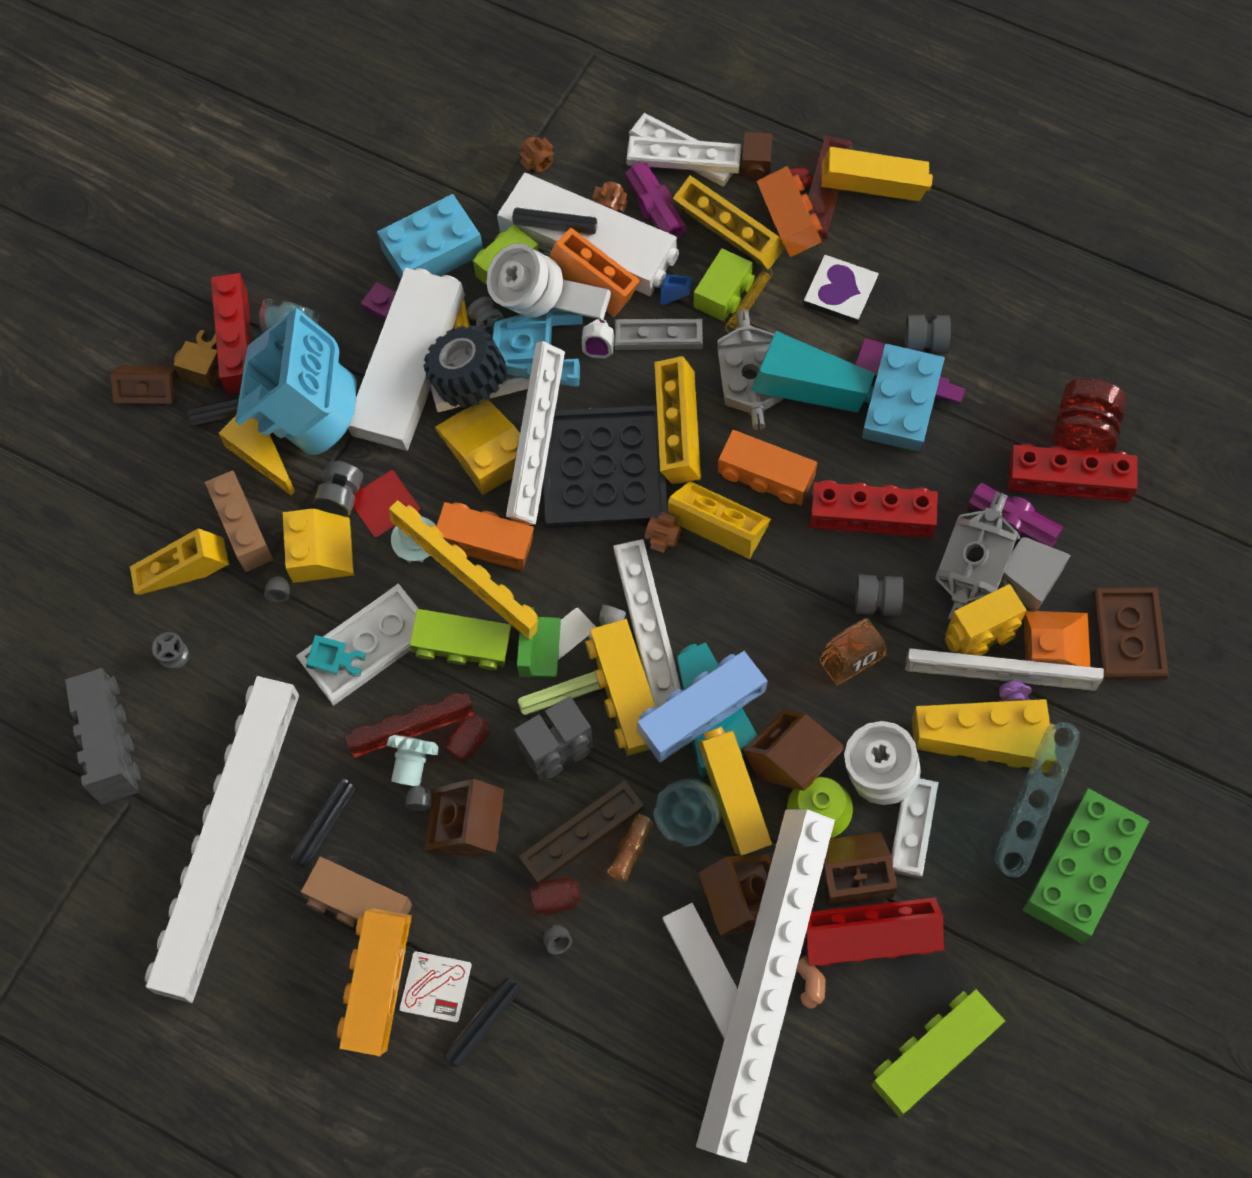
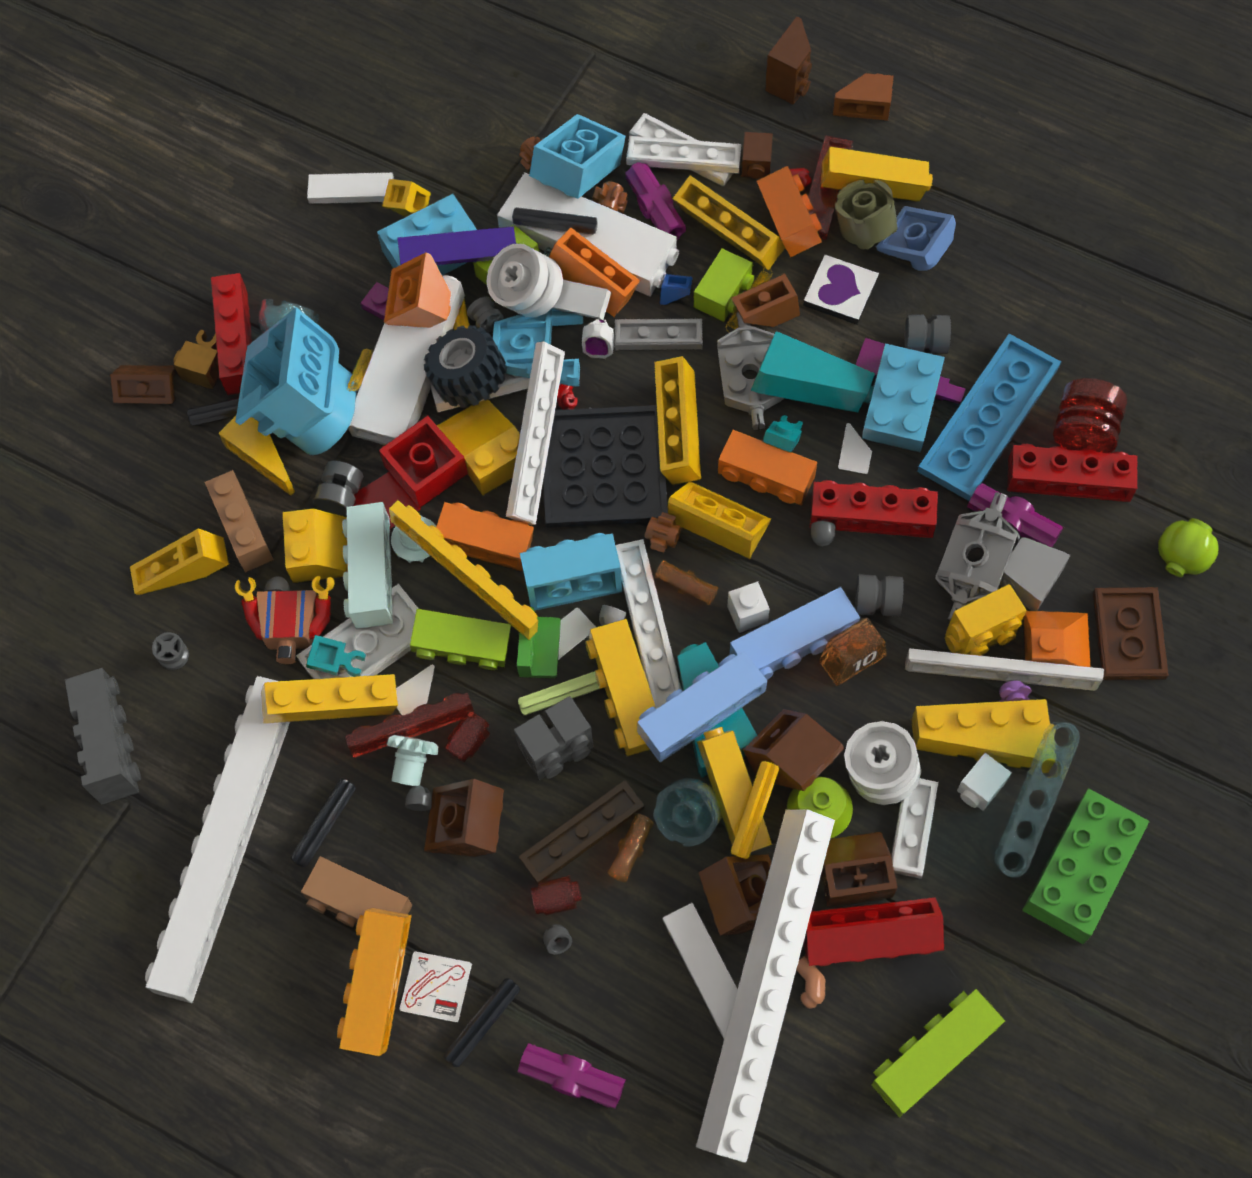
none -> torso [235,575,335,664]
none -> yellow brick [261,674,398,724]
none -> white tile [307,172,394,204]
none -> light aqua brick [342,502,393,629]
none -> yellow piece [347,349,374,391]
none -> red brick [379,416,468,508]
none -> yellow brick [382,179,431,217]
none -> orange slope [384,252,451,328]
none -> white sticker [396,664,435,718]
none -> dark purple tile [397,226,516,265]
none -> magenta piece [518,1043,625,1109]
none -> medium azure brick [520,533,622,611]
none -> medium azure brick [529,114,626,199]
none -> red arm [557,384,578,410]
none -> clear orange pin [655,560,719,605]
none -> white brick [727,582,770,633]
none -> light blue brick [729,587,860,680]
none -> dark orange slope [731,274,800,327]
none -> yellow axle [731,761,779,859]
none -> teal plate [763,415,803,452]
none -> reddish brown slope [765,16,812,105]
none -> dark grey hinge [811,521,836,546]
none -> dark orange slope [833,73,893,120]
none -> olive brick [835,180,897,249]
none -> white sticker [838,423,872,474]
none -> medium blue slope [876,206,956,271]
none -> dark azure plate [917,334,1061,501]
none -> white brick [957,753,1012,811]
none -> lime plant [1158,518,1218,577]

